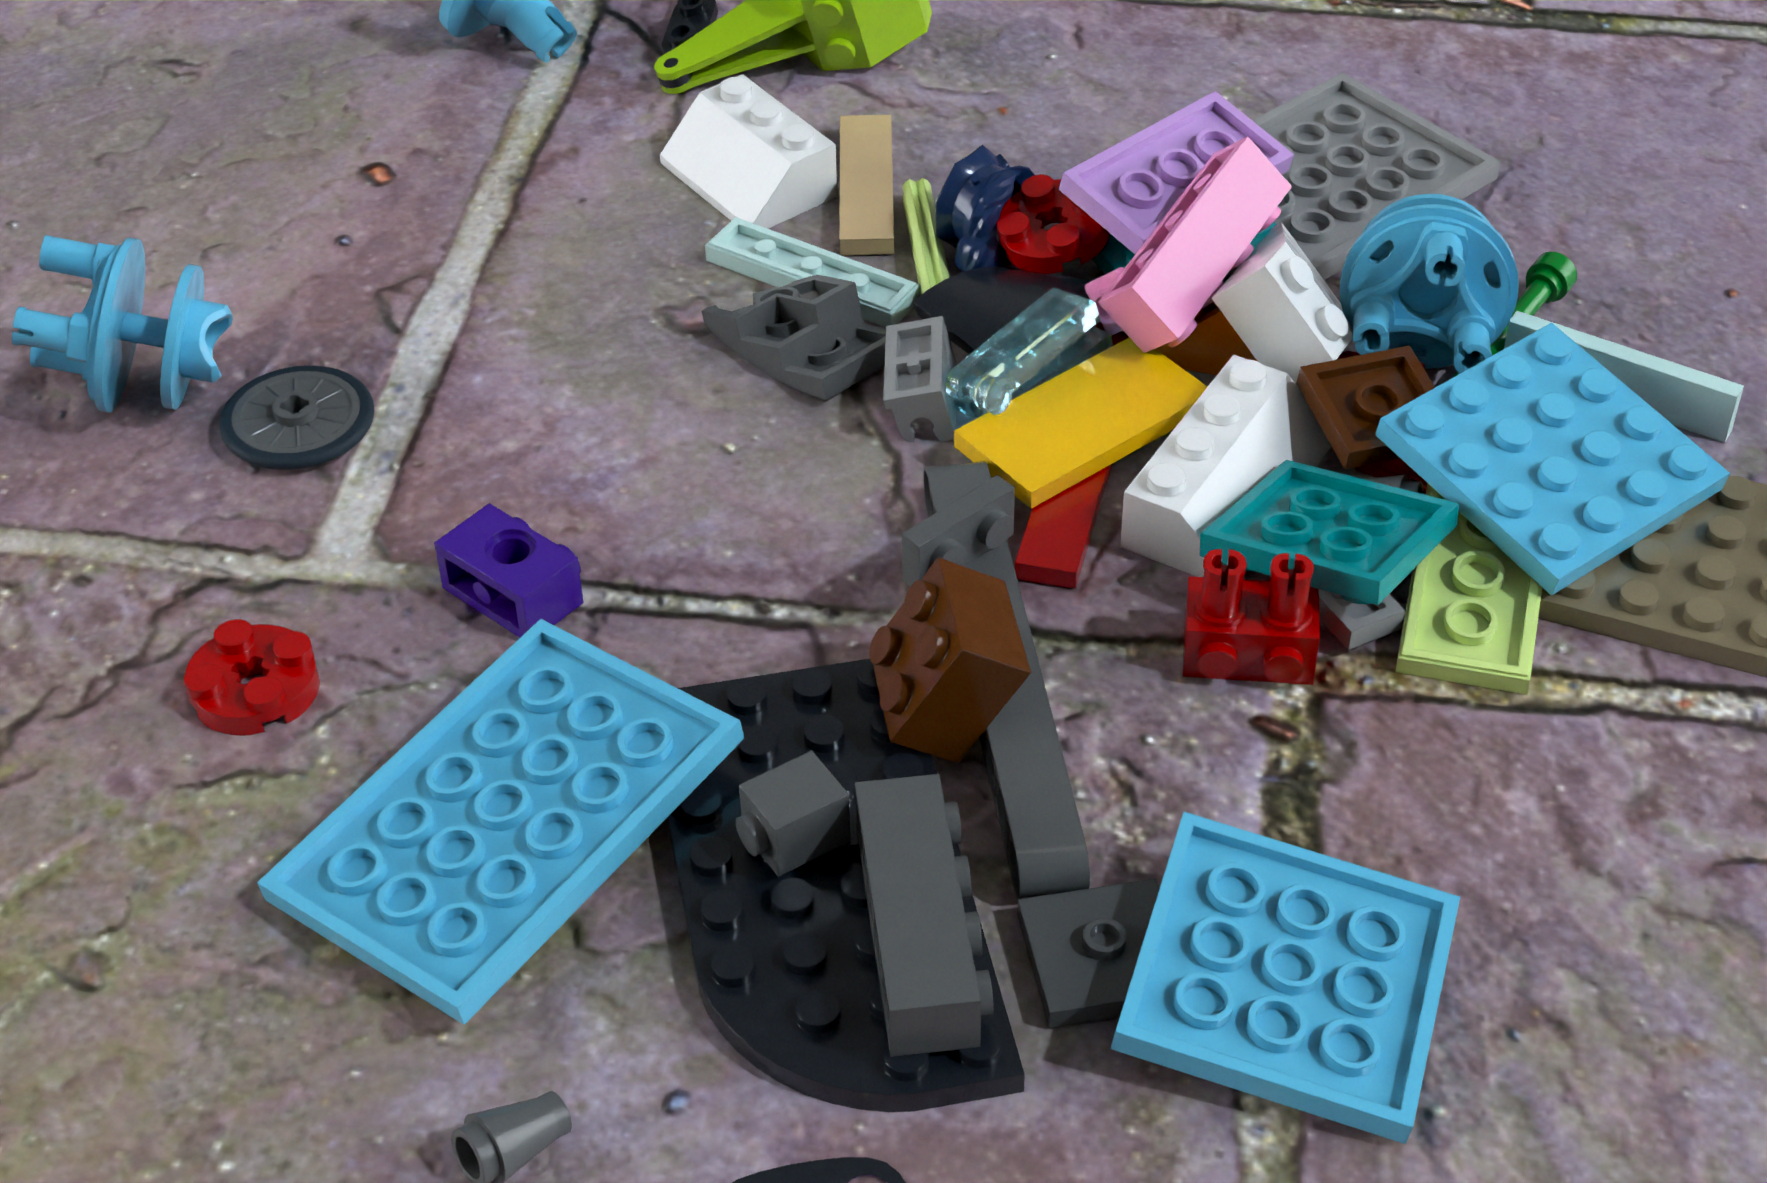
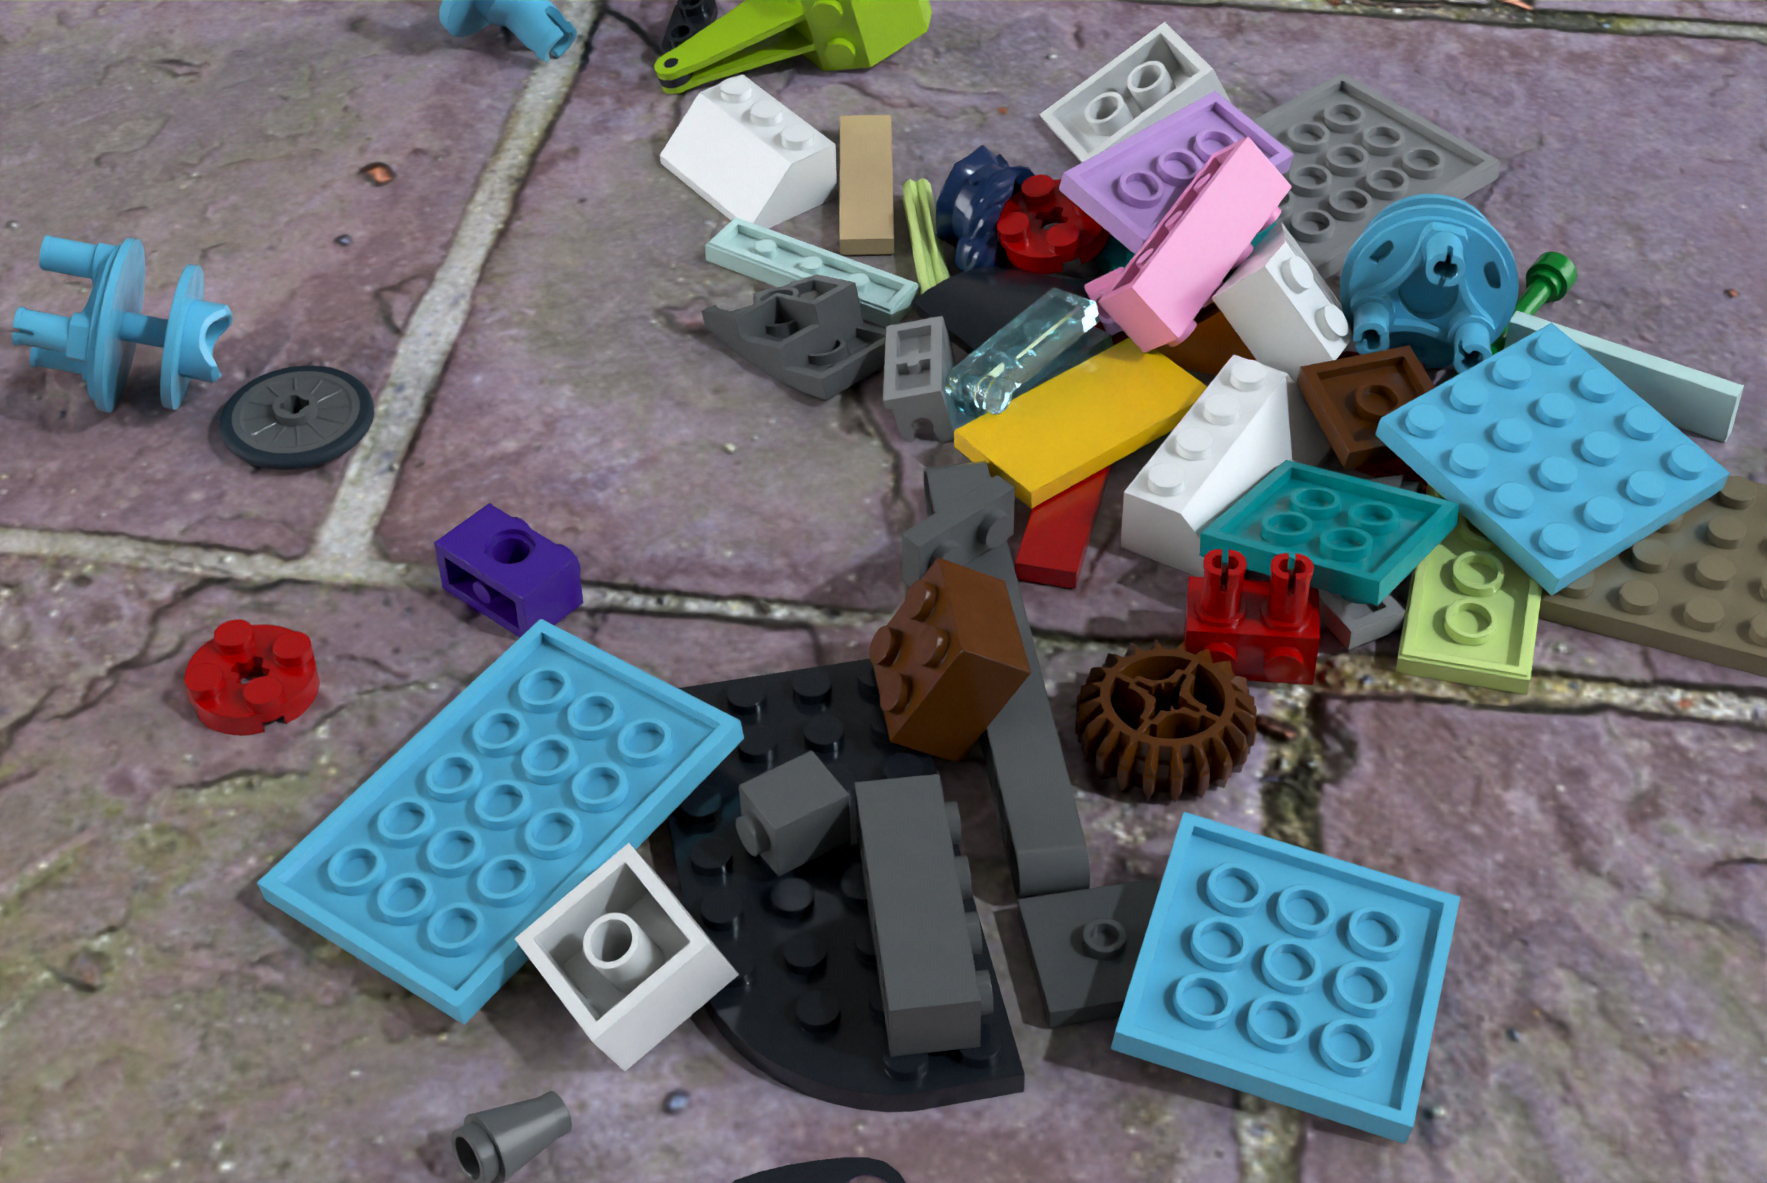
none -> white brick [514,843,739,1071]
none -> white slope [1039,22,1232,163]
none -> reddish brown gear [1075,639,1257,802]

